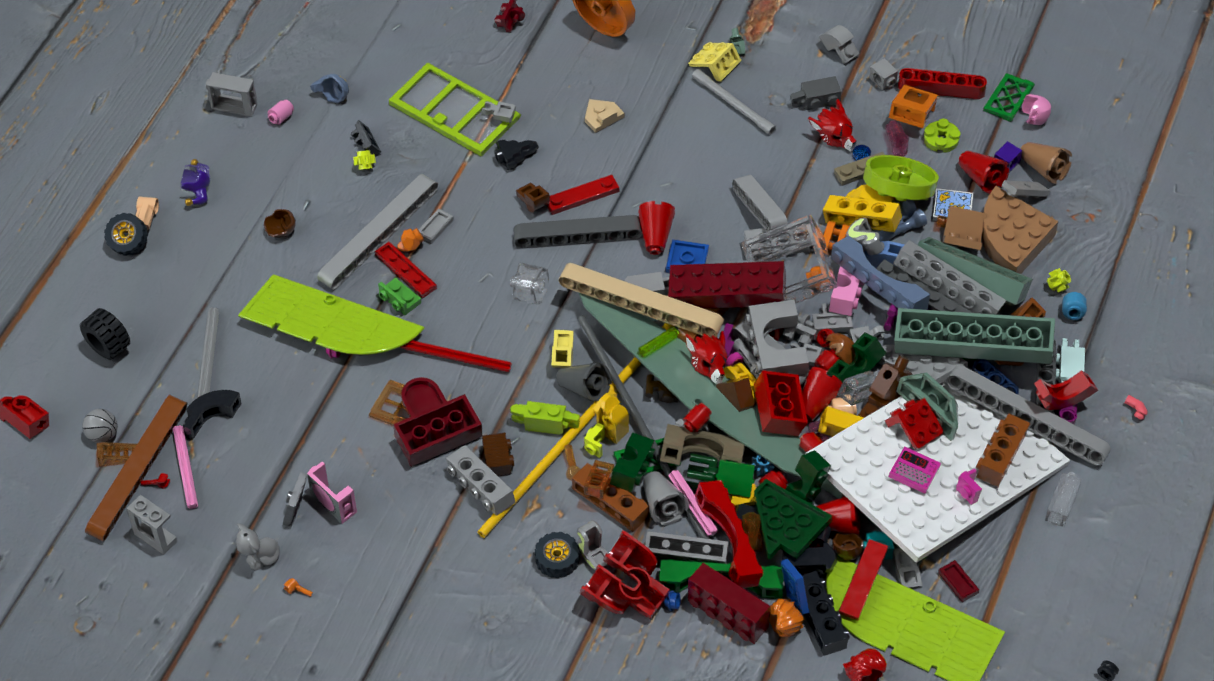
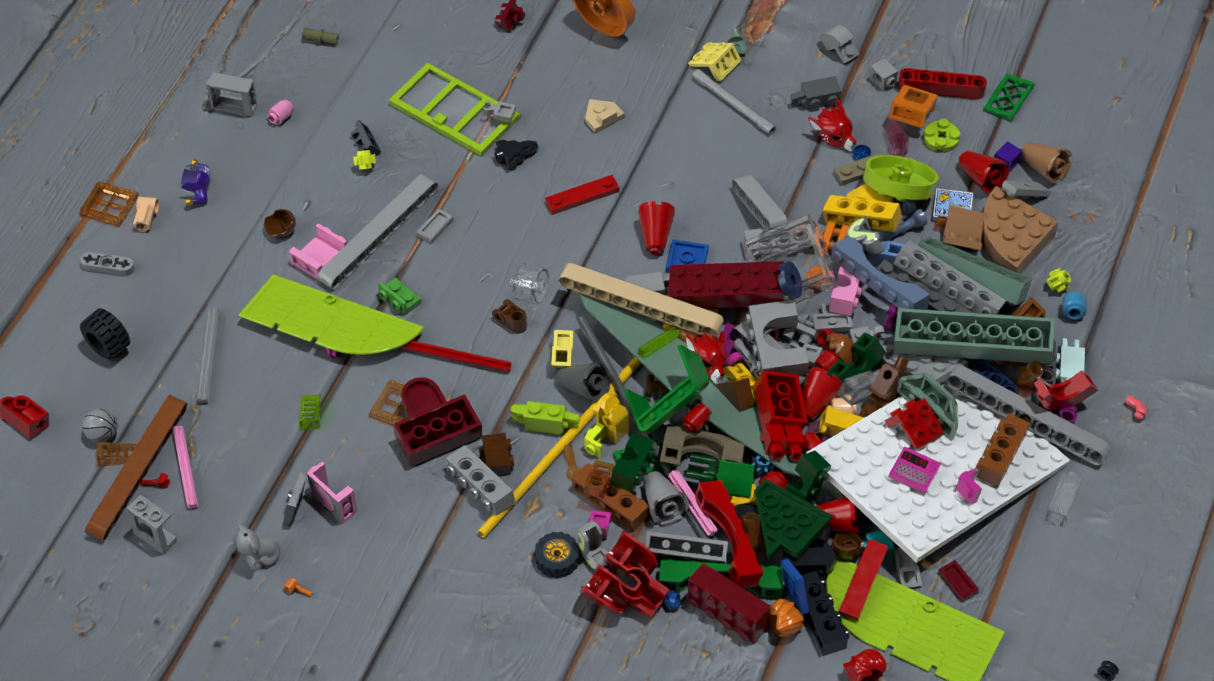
black wheel [104,213,148,256] -> none
black arch [183,390,242,440] -> none
sand blue hair [310,74,349,103] -> none
red tile [375,242,437,299] -> none
orange rock [397,228,424,252] -> none
dark grey beam [513,215,642,248] -> none
reddish brown brick [516,183,550,212] -> none
bright pink helmet [1022,94,1051,125] -> none
none -> clear orange piece [79,181,139,227]
none -> light grey beam [80,252,135,276]
none -> bright pink panel [289,224,347,280]
none -> clear neon green slope [299,395,321,429]
none -> olive pin [302,28,339,45]
none -> reddish brown piece [492,299,528,334]
none -> dark pink bracket [589,510,612,538]
none -> green windscreen [624,344,709,434]
none -> red hips [760,424,805,461]
none -> dark blue tile [778,261,802,300]
none -> clear orange piece [1016,361,1044,391]

